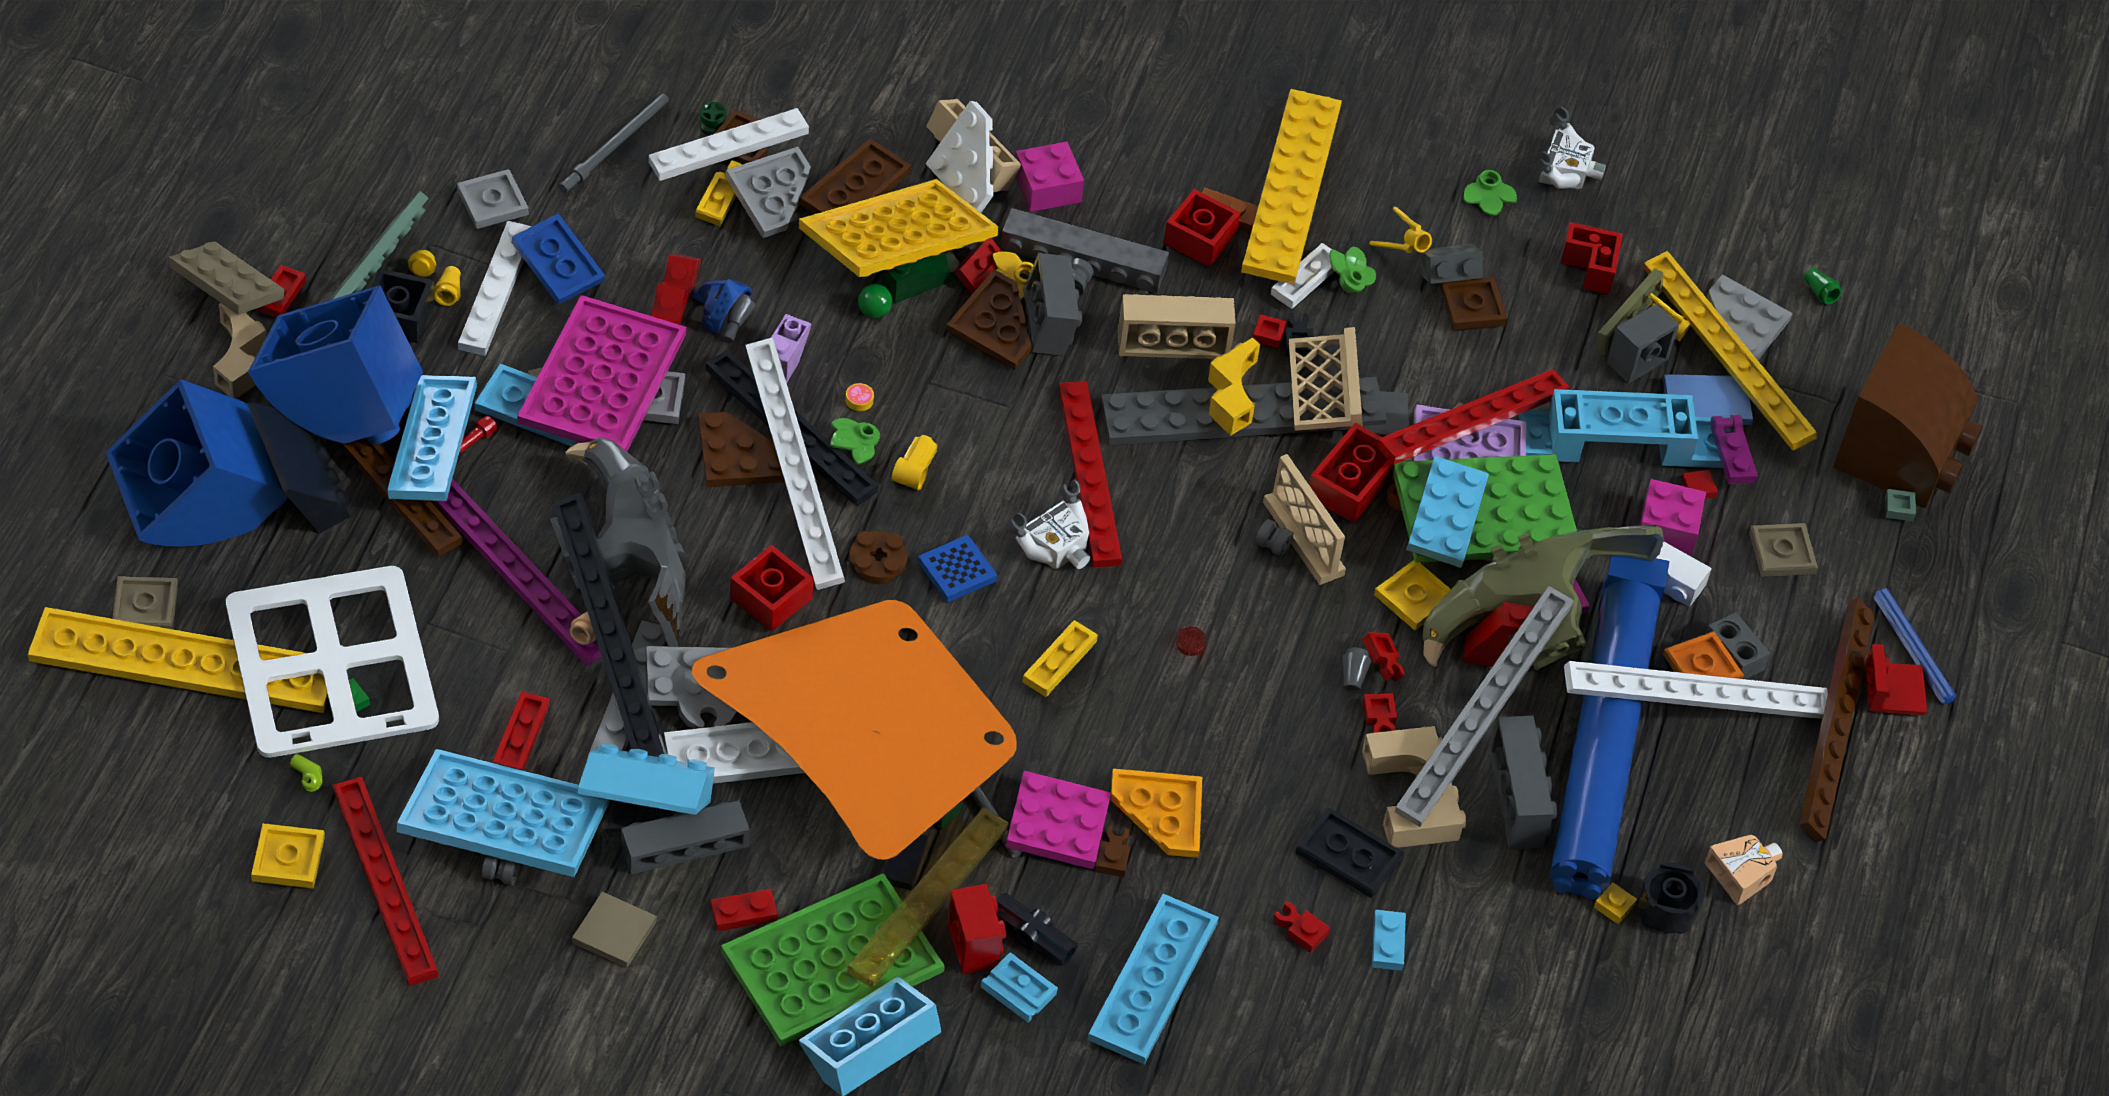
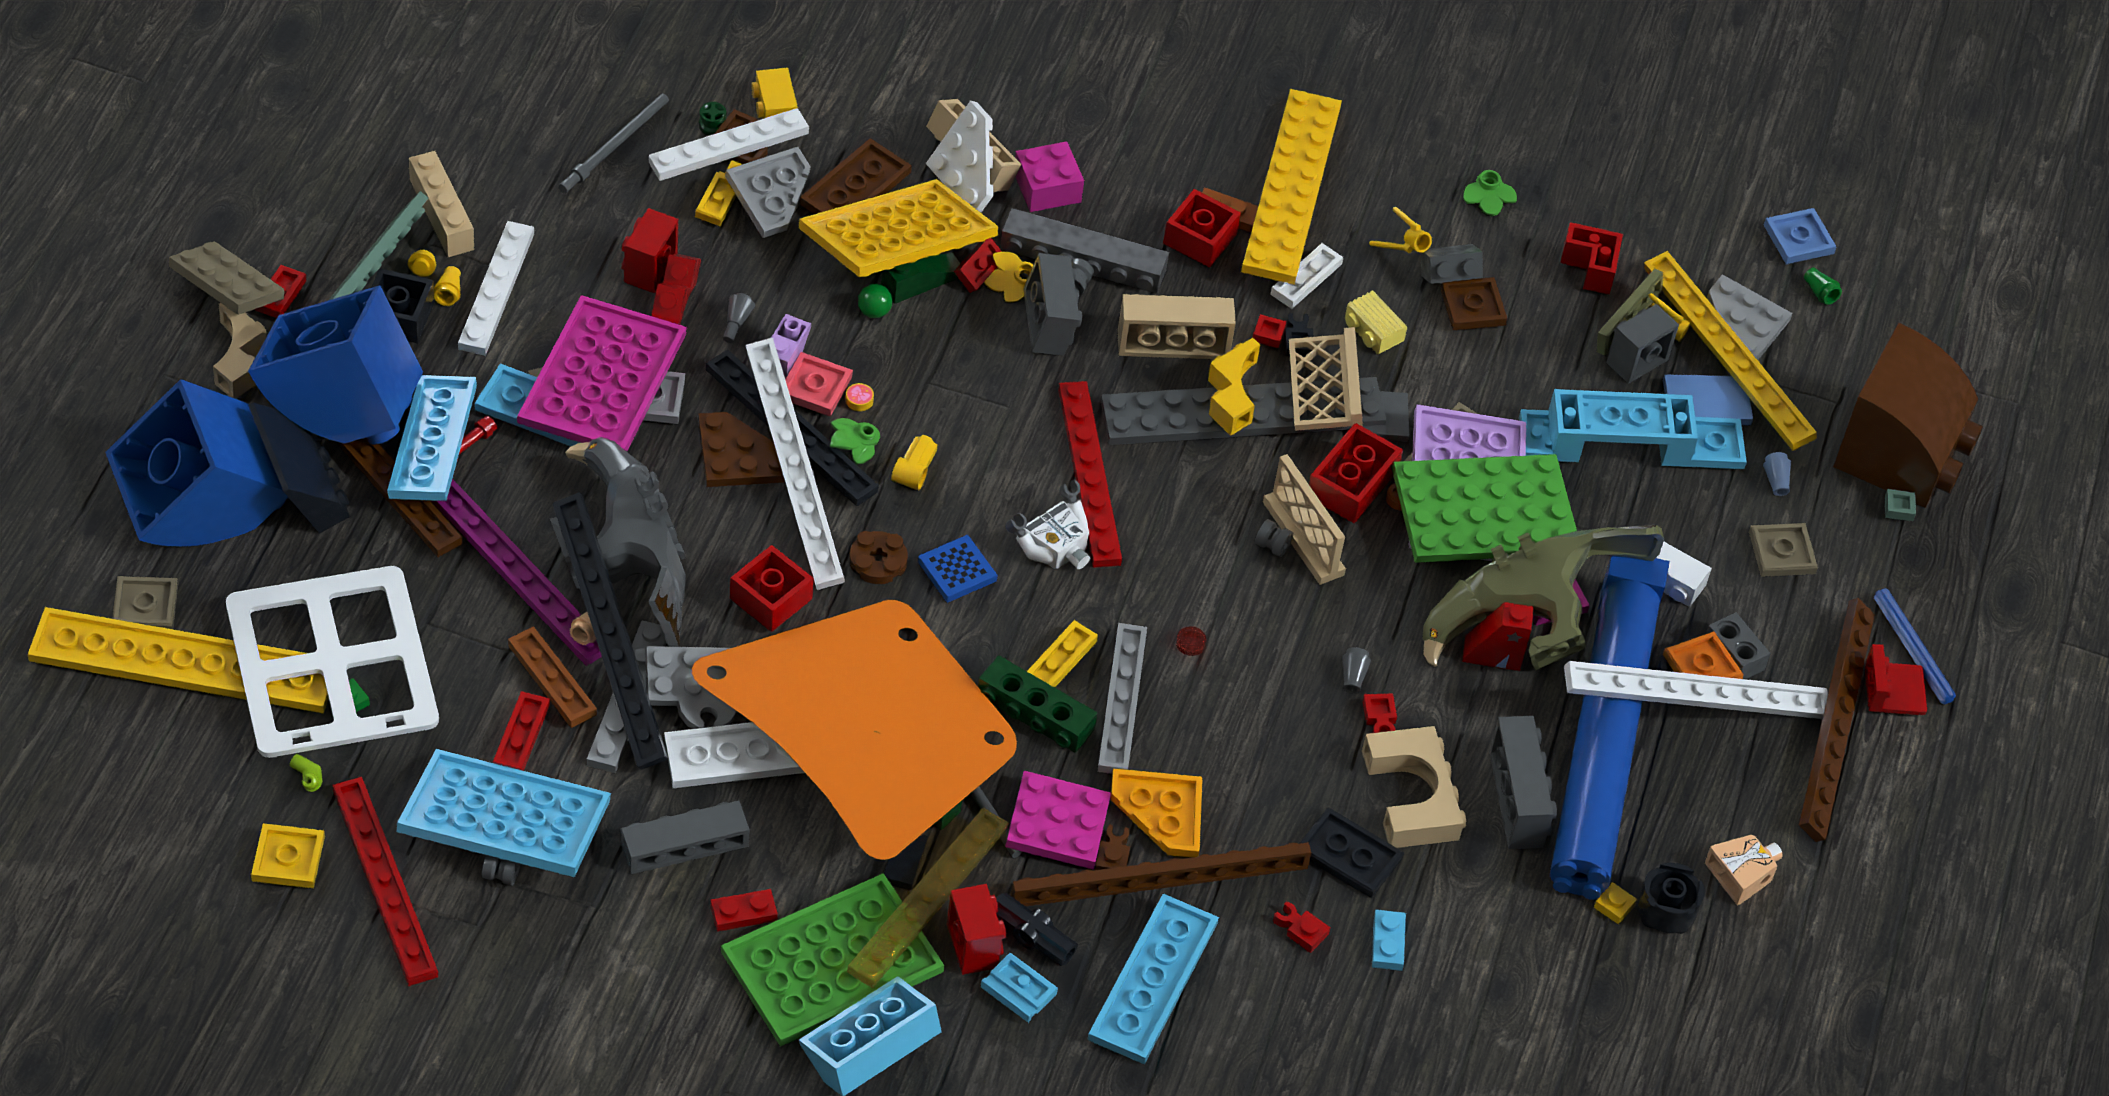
light grey plate [457,169,528,229] -> none
blue plate [511,213,605,305] -> none
dark tan tile [572,892,657,968] -> none
medium azure slope [577,744,715,815] -> none
blue helmet [693,279,753,333] -> none
reddish brown plate [947,269,1031,370] -> none
bright green plate [1329,247,1376,294] -> none
red plate [1362,632,1405,681] -> none
yellow plate [1374,560,1451,631] -> none
red plate [1377,369,1570,465] -> none
light grey plate [1395,586,1574,827] -> none
medium azure plate [1406,456,1489,568] -> none
torso [1534,107,1606,189] -> none
dark pink brick [1639,479,1706,555] -> none
red tile [1681,470,1718,499] -> none
magenta plate [1710,415,1758,484] -> none
none -> tan brick [409,151,474,257]
none -> dark orange plate [508,626,597,728]
none -> red brick [621,208,679,293]
none -> yellow brick [751,68,798,119]
none -> coral plate [785,352,853,417]
none -> dark green brick [978,655,1098,753]
none -> reddish brown plate [1011,842,1312,906]
none -> light grey plate [1097,623,1147,774]
none -> light yellow brick [1345,290,1407,354]
none -> sand blue cone [1763,452,1791,496]
none -> medium blue plate [1764,208,1836,264]

